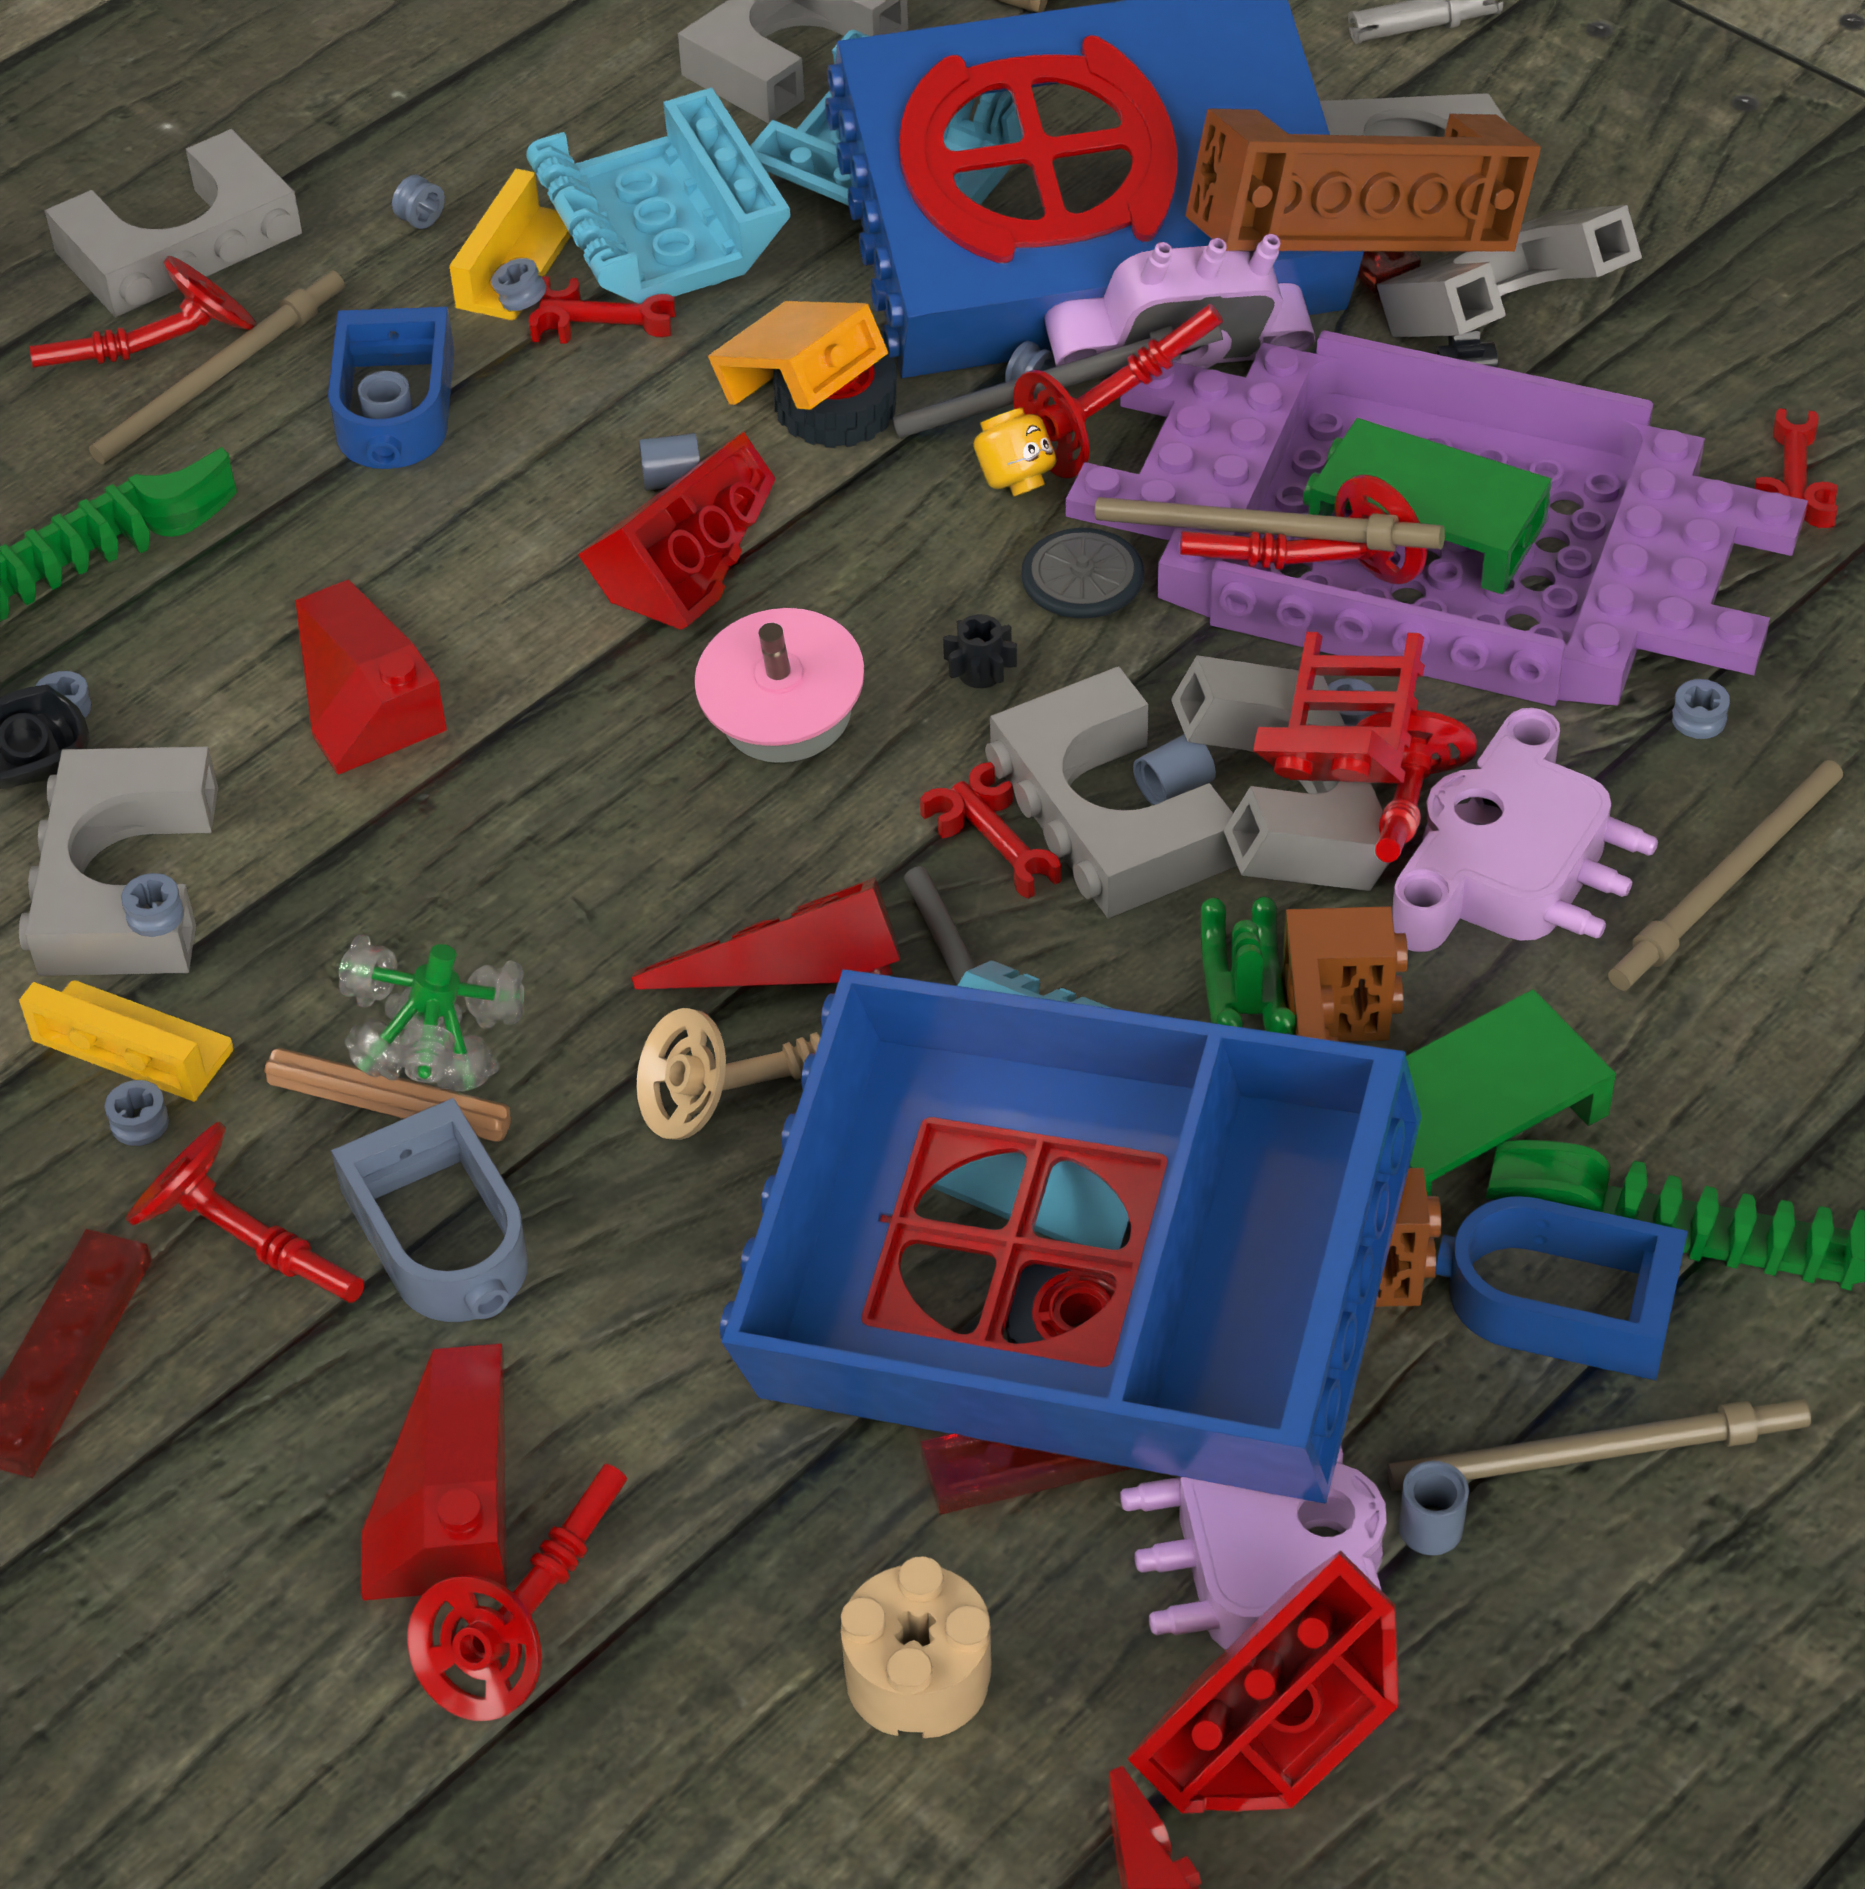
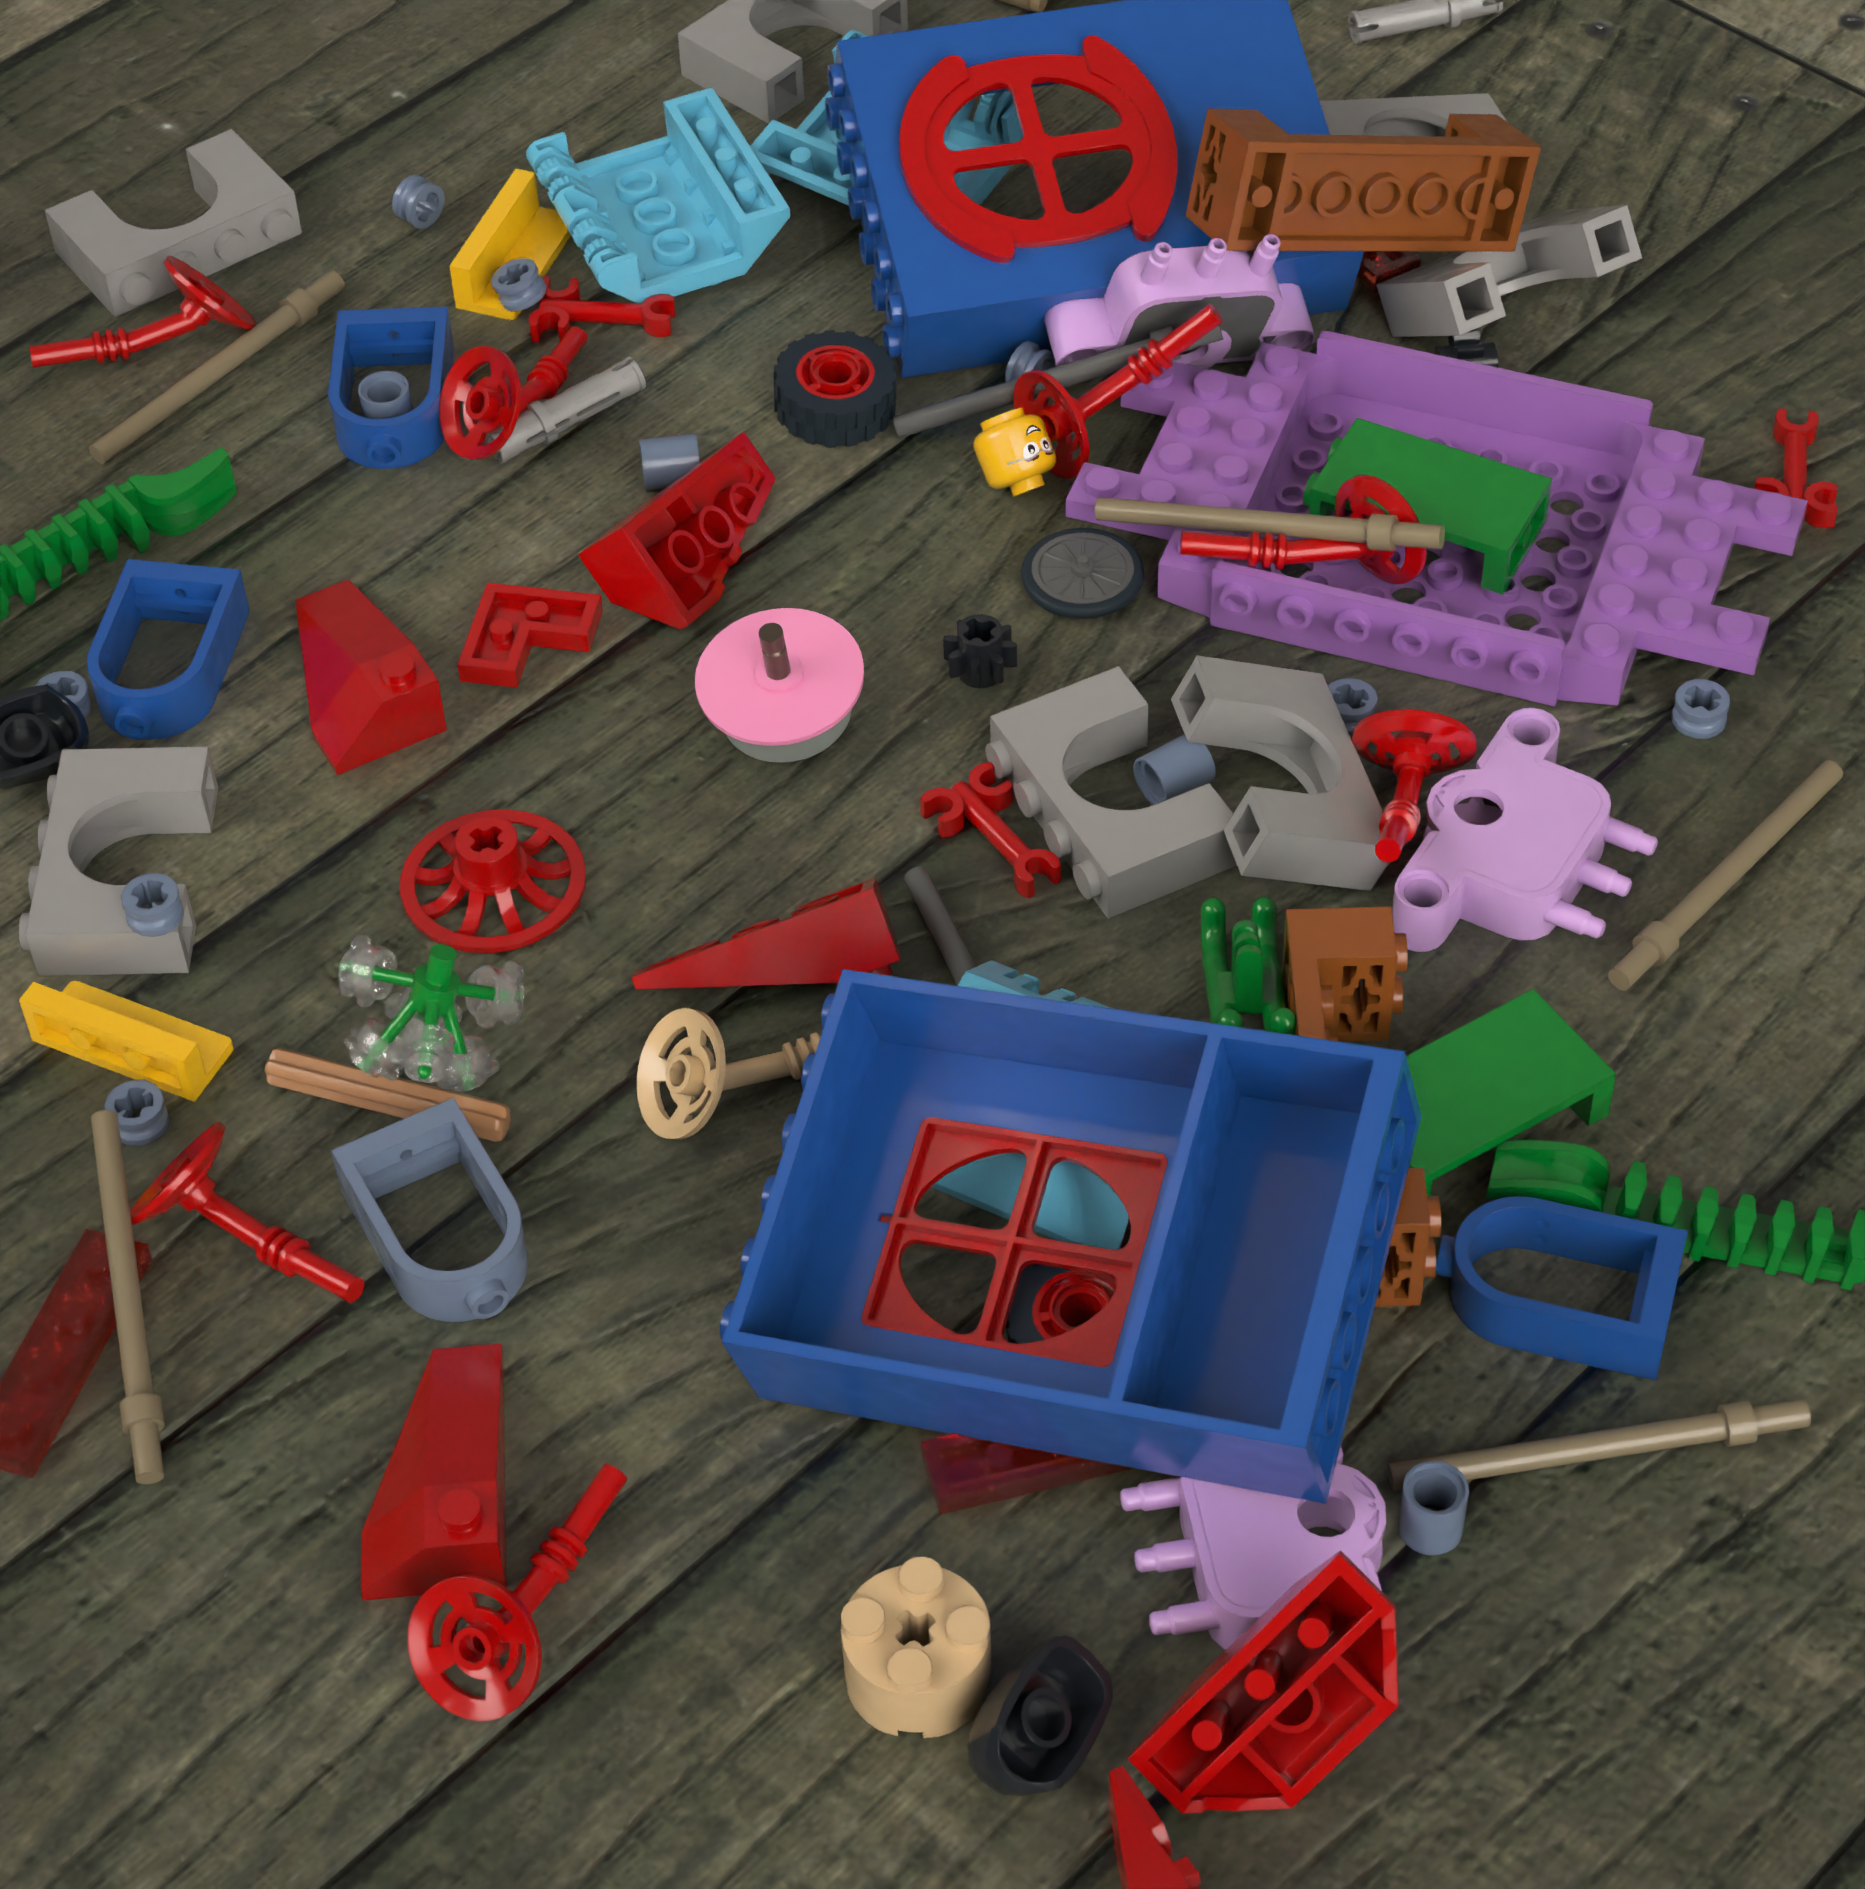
light orange panel [708,301,888,410] -> none
red plate [1253,632,1425,784] -> none
none -> blue window [87,559,250,740]
none -> dark tan bar [91,1110,165,1485]
none -> red wheel [400,809,586,953]
none -> red dish [439,326,587,460]
none -> red plate [457,583,603,688]
none -> light grey pin [485,356,646,464]
none -> black piece [967,1636,1113,1796]

